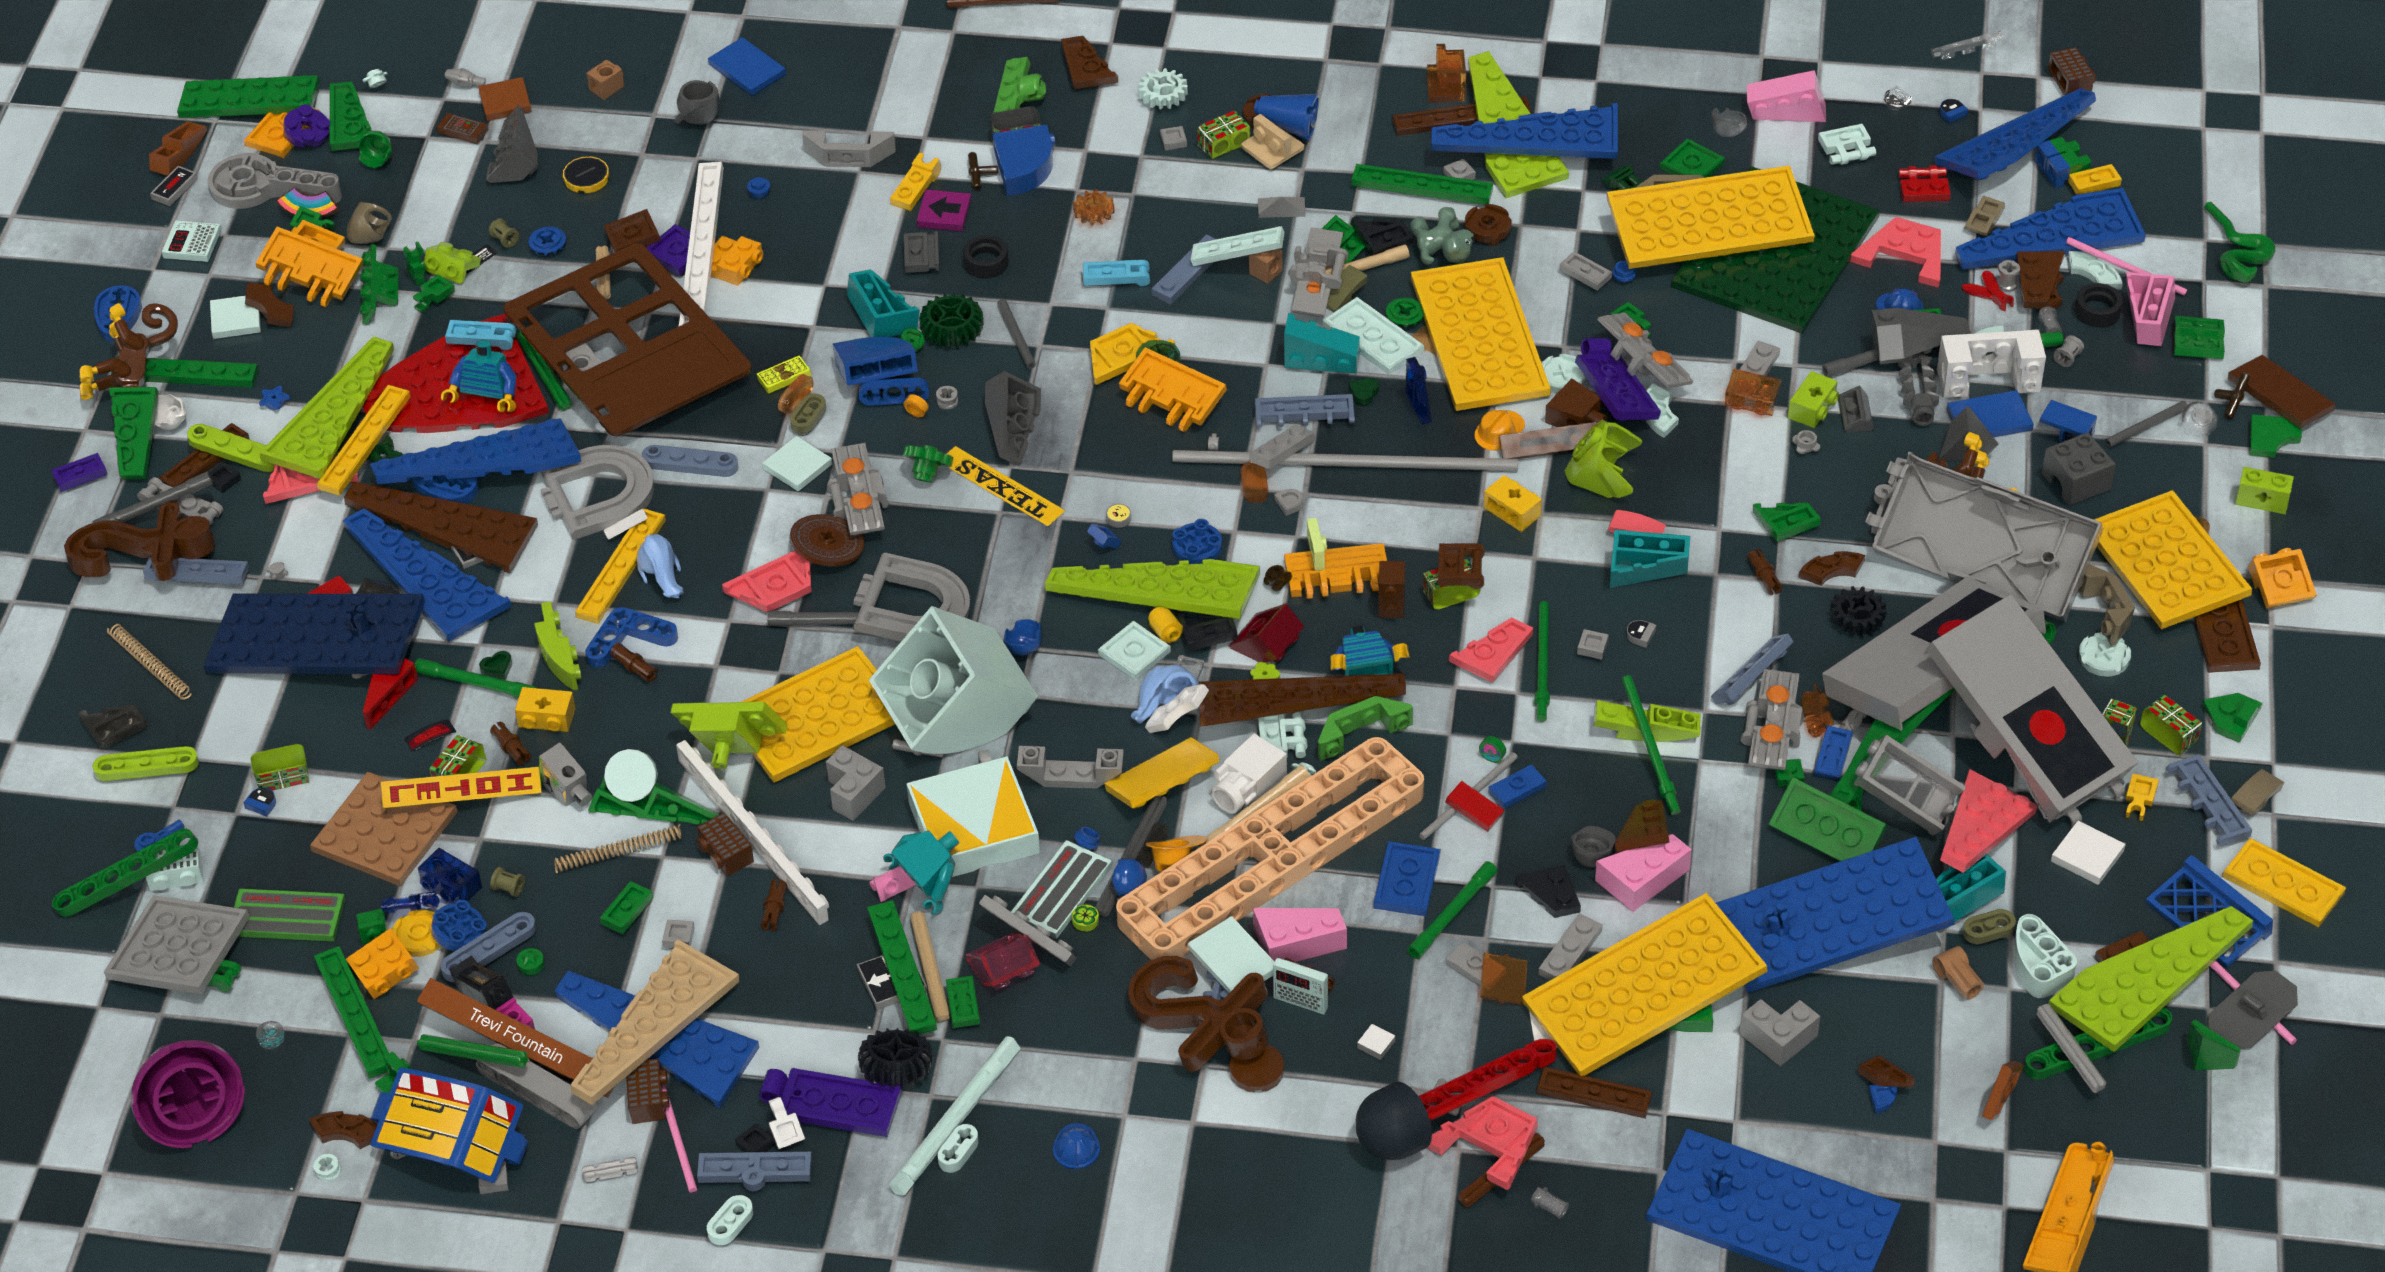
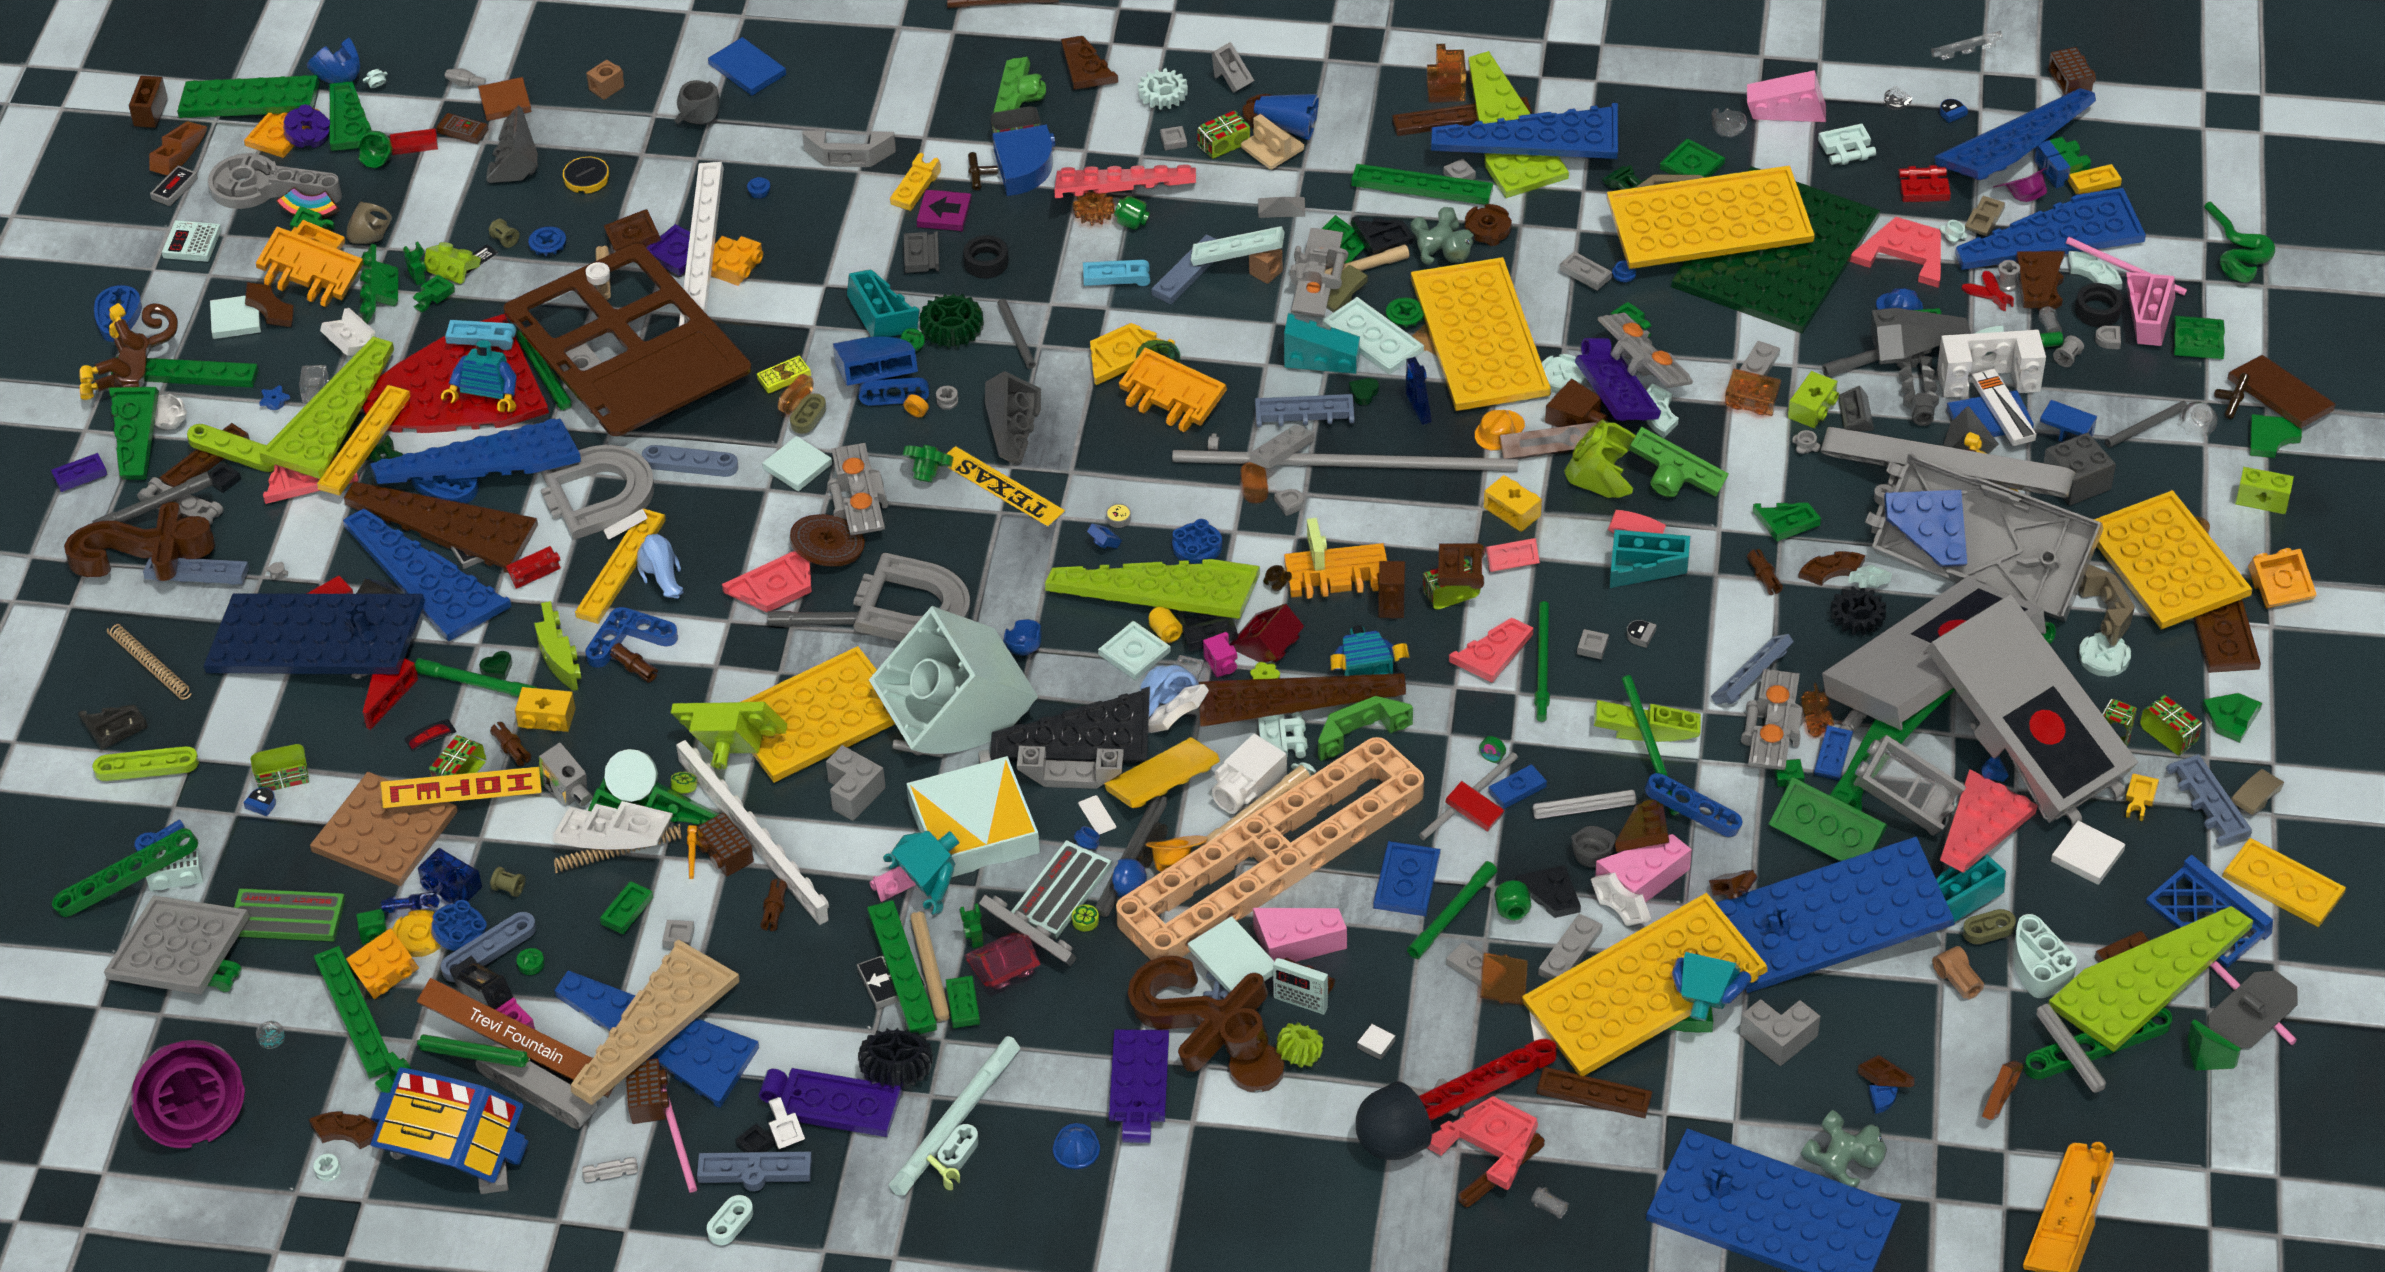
none -> reddish brown brick [129,76,168,128]
none -> clear brick [299,365,330,403]
none -> blue hair [307,37,360,84]
none -> white bracket [320,308,375,356]
none -> red tile [390,128,438,155]
none -> red hinge [506,546,561,589]
none -> white slope [553,801,673,850]
none -> white tile [586,262,610,285]
none -> lime tile [671,772,697,793]
none -> light orange piece [687,825,698,879]
none -> yellowish green hand [926,1154,960,1190]
none -> green plate [959,904,984,949]
none -> black wing [990,686,1150,763]
none -> coral wing [1055,165,1196,198]
none -> white sticker [1078,795,1116,835]
none -> dark purple hinge [1109,1029,1169,1143]
none -> green head [1114,196,1150,230]
none -> dark pink brick [1203,632,1238,678]
none -> light grey slope [1212,42,1254,93]
none -> lime gear [1276,1022,1323,1068]
none -> coral plate [1485,538,1540,572]
none -> green head [1494,880,1532,921]
none -> light grey axle [1532,789,1636,819]
none -> white tile [1591,872,1652,926]
none -> bright green plate [1629,427,1729,498]
none -> blue beam [1645,773,1743,837]
none -> teal torso [1672,949,1759,1021]
none -> reddish brown piece [1709,870,1757,899]
none -> sand green animal [1801,1110,1887,1188]
none -> light grey beam [1820,427,2075,498]
none -> light aqua plate [1848,565,1892,588]
none -> plate [1884,490,1967,567]
none -> light aqua plate [1940,220,1967,243]
none -> white tile [1971,368,2037,446]
none -> blue tile [1981,756,2009,782]
none -> magenta piece [1993,168,2047,202]
none -> light grey tile [2095,326,2121,349]

